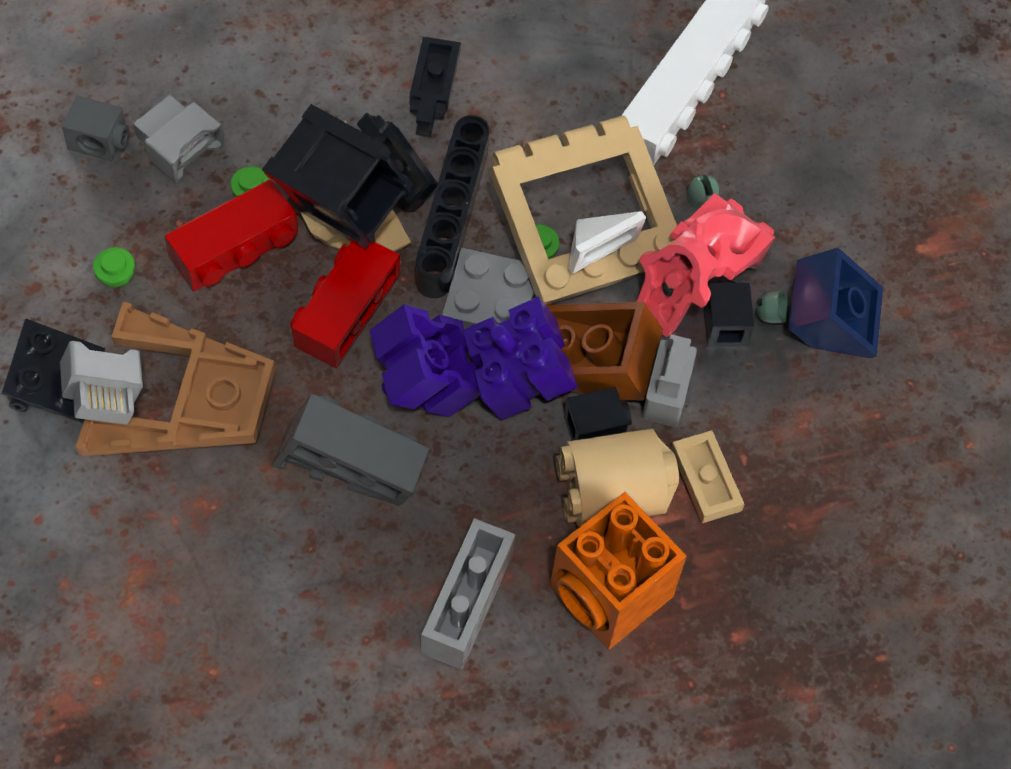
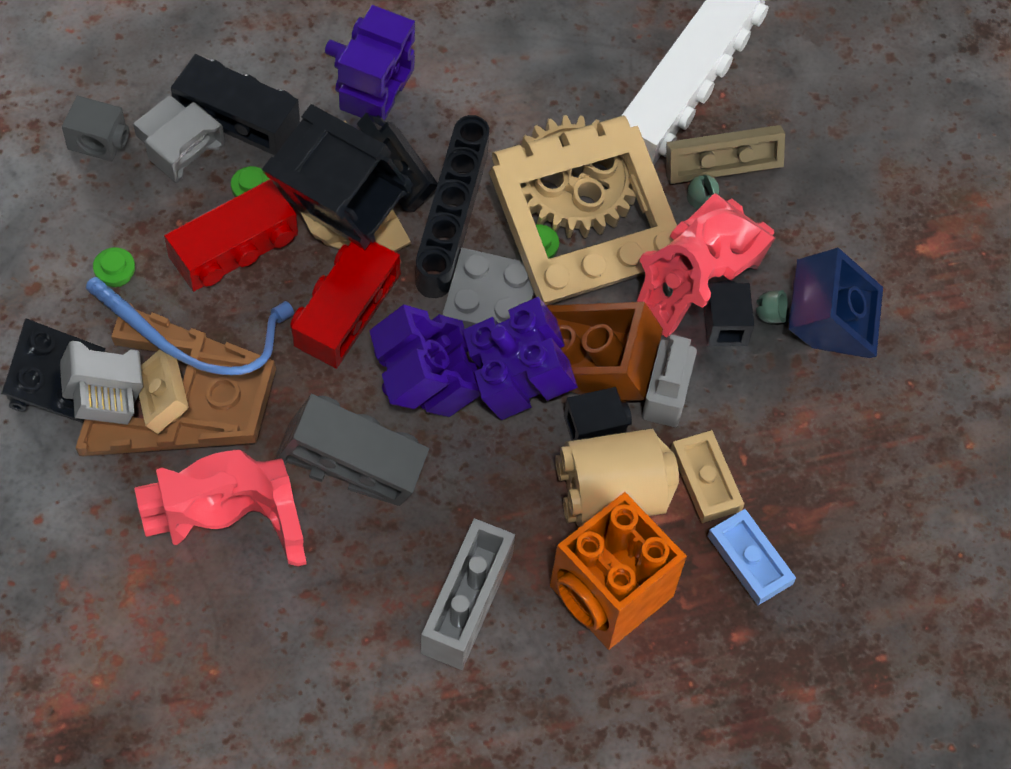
black hinge [409,37,461,137] -> none
white slope [568,211,646,274] -> none
none -> medium blue piece [86,277,294,375]
none -> coral hips [134,450,307,567]
none -> tan plate [139,349,189,434]
none -> black brick [171,54,300,155]
none -> dark purple brick [325,5,415,121]
none -> tan gear [520,115,636,238]
none -> dark tan plate [666,125,785,184]
none -> light blue plate [708,509,796,605]

